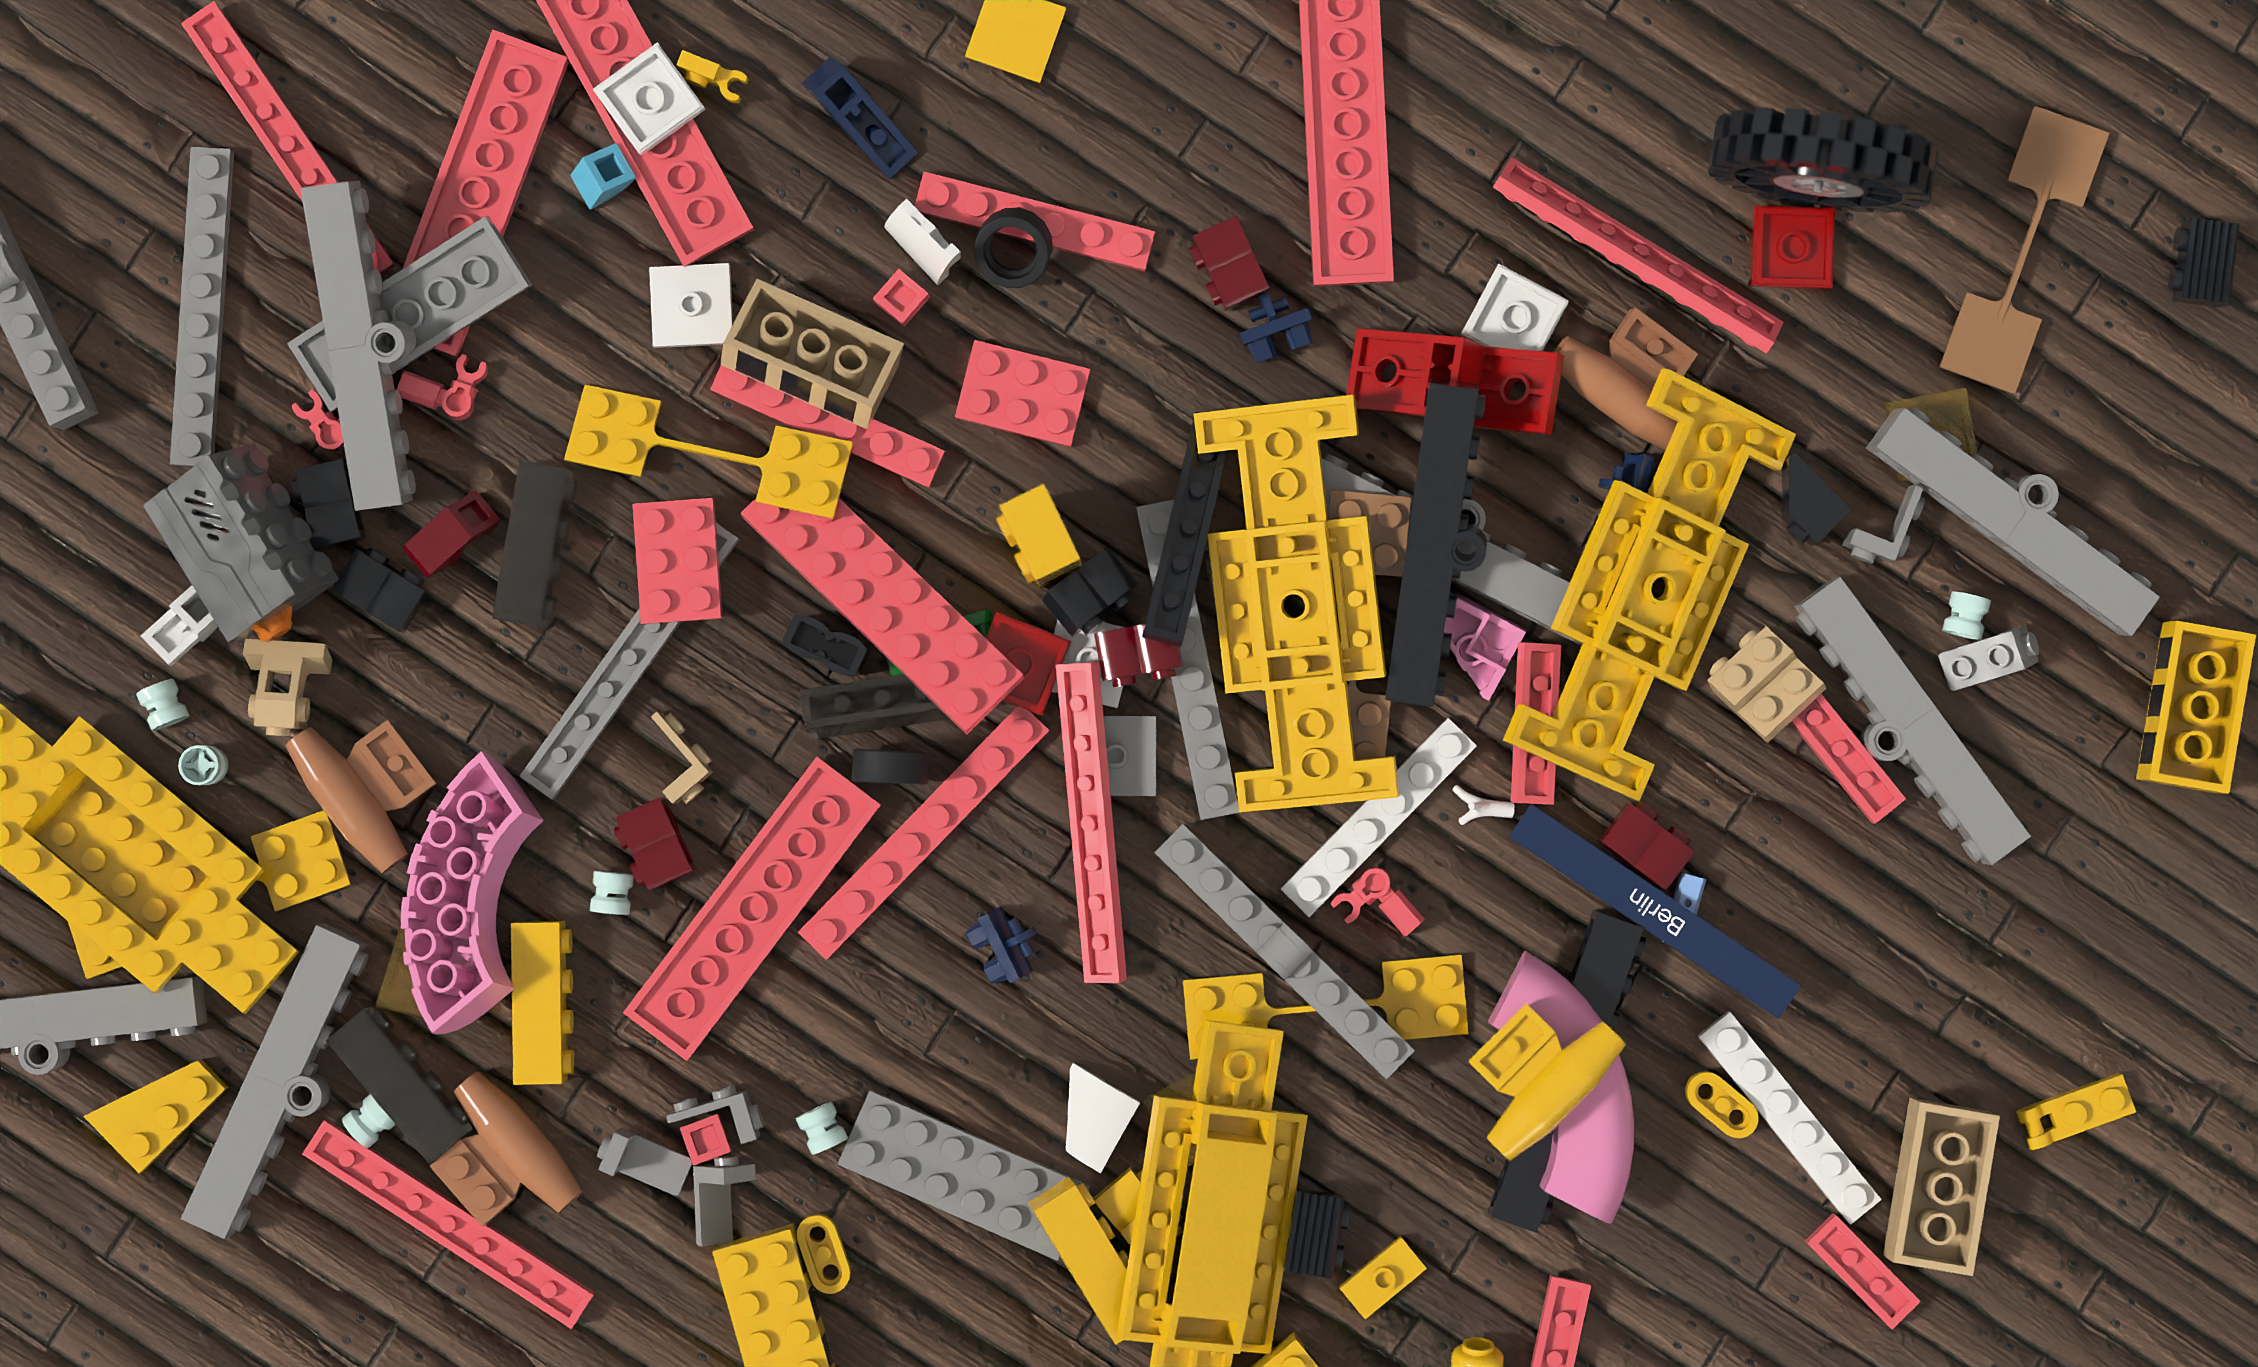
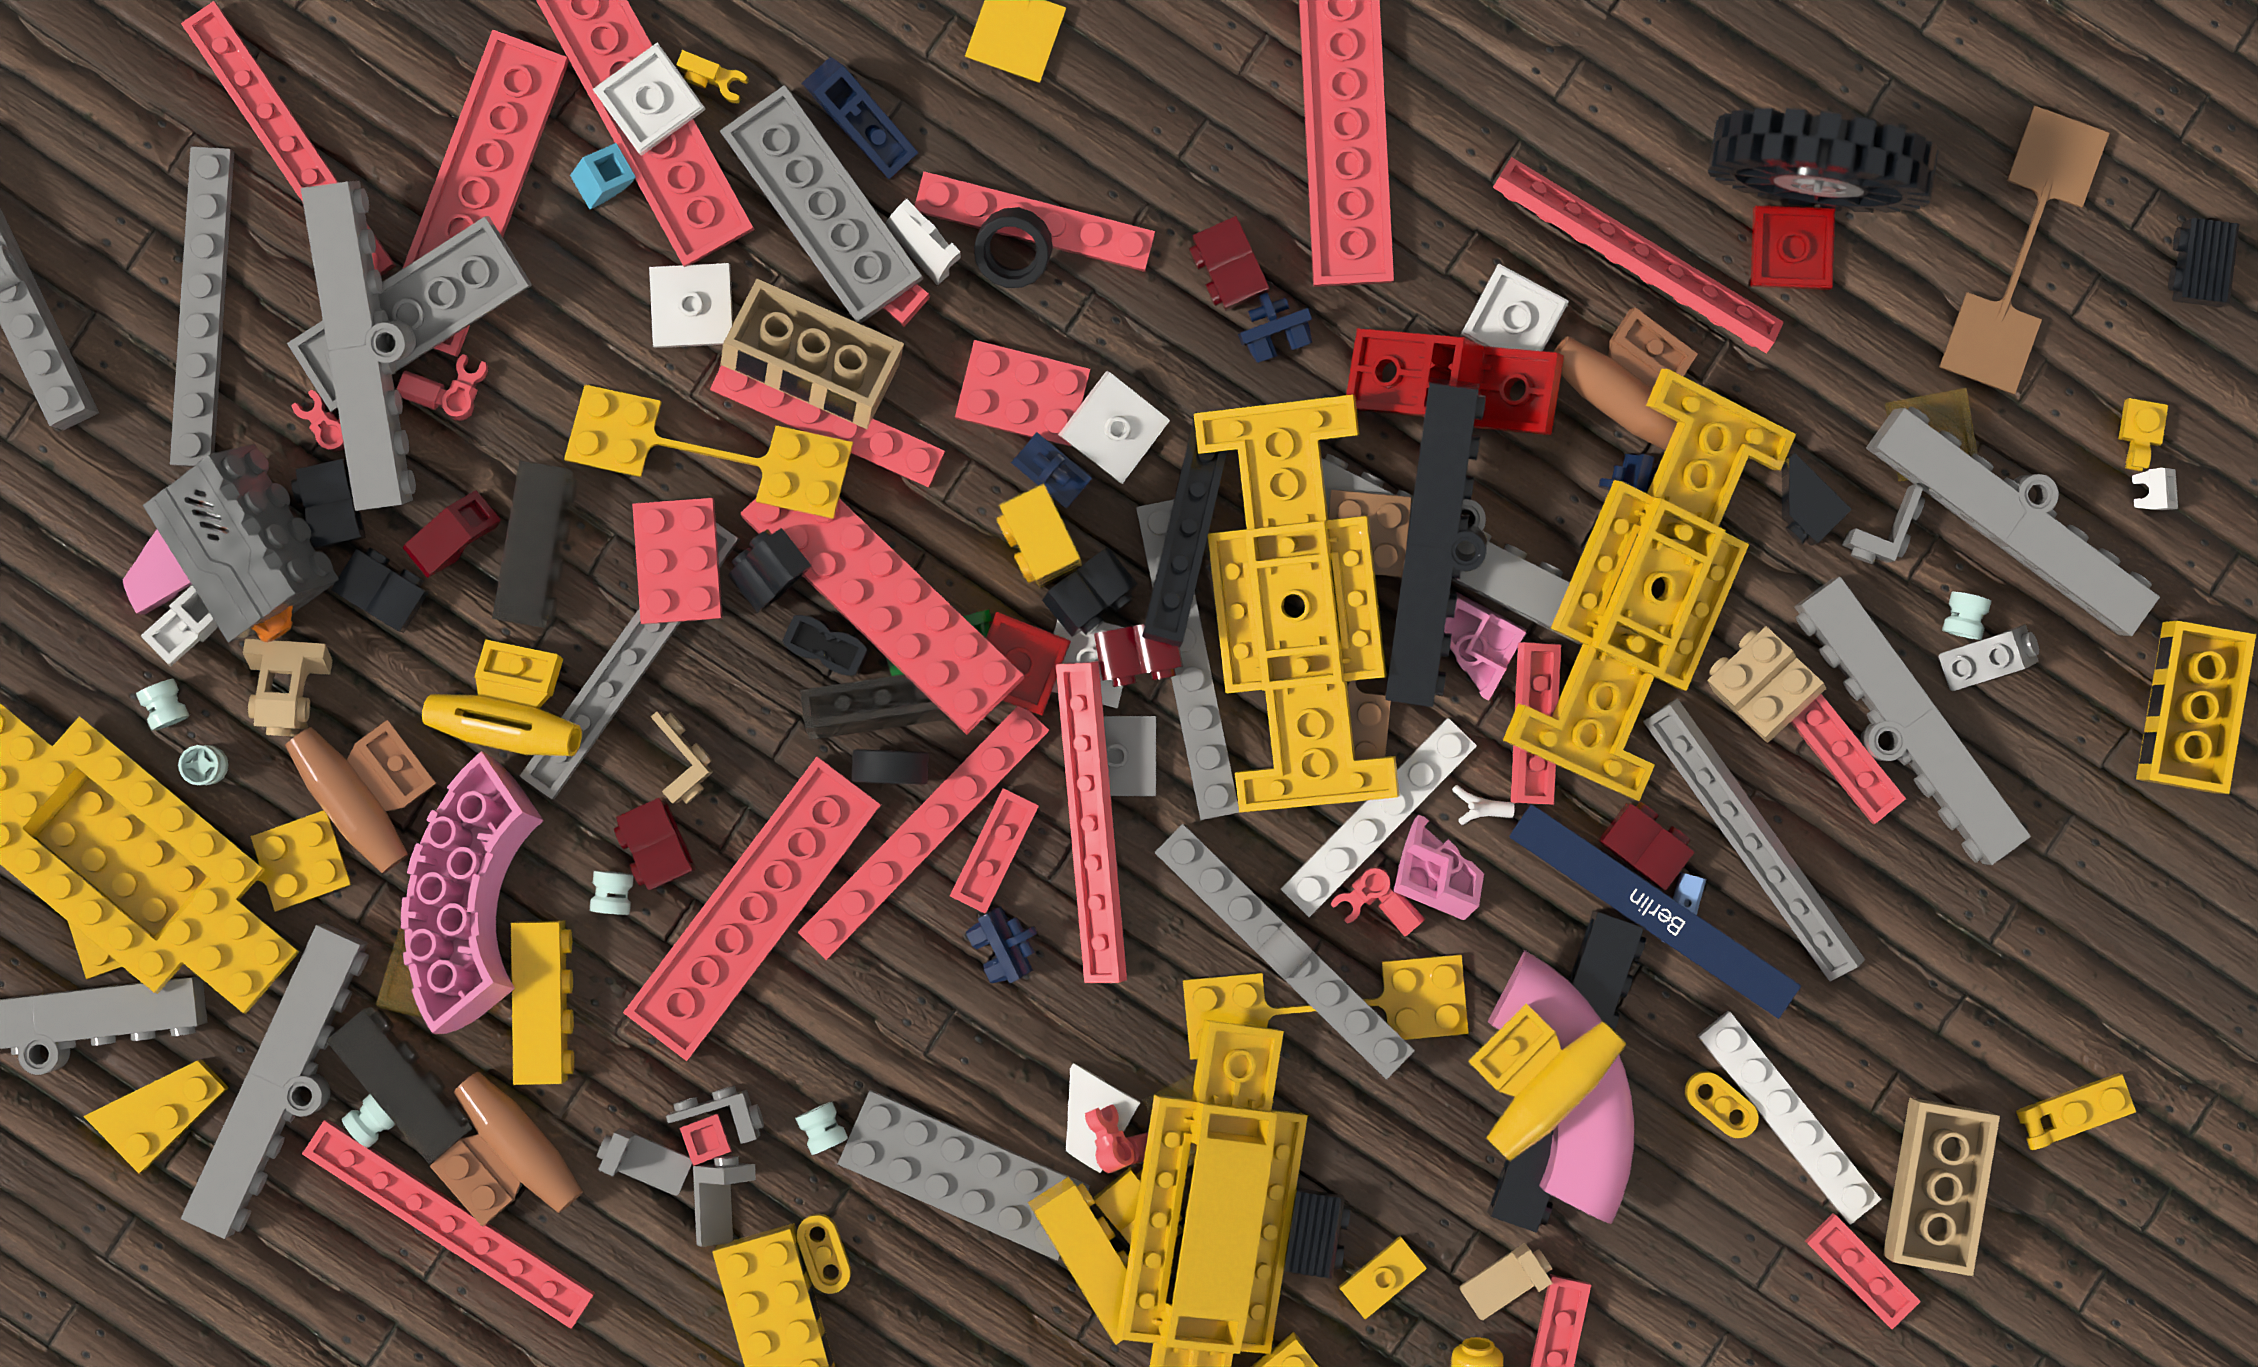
none -> bright pink slope [123,529,192,615]
none -> yellow plate [422,639,582,756]
none -> light grey plate [720,85,923,324]
none -> black brick [728,528,811,613]
none -> coral plate [950,788,1039,914]
none -> dark blue hips [1011,432,1092,509]
none -> white plate [1058,371,1170,484]
none -> coral bar [1085,1104,1148,1173]
none -> bright pink slope [1394,815,1484,920]
none -> tan bracket [1460,1243,1552,1320]
none -> light grey plate [1643,698,1865,981]
none -> yellow plate [2118,398,2168,471]
none -> white tile [2132,468,2178,510]

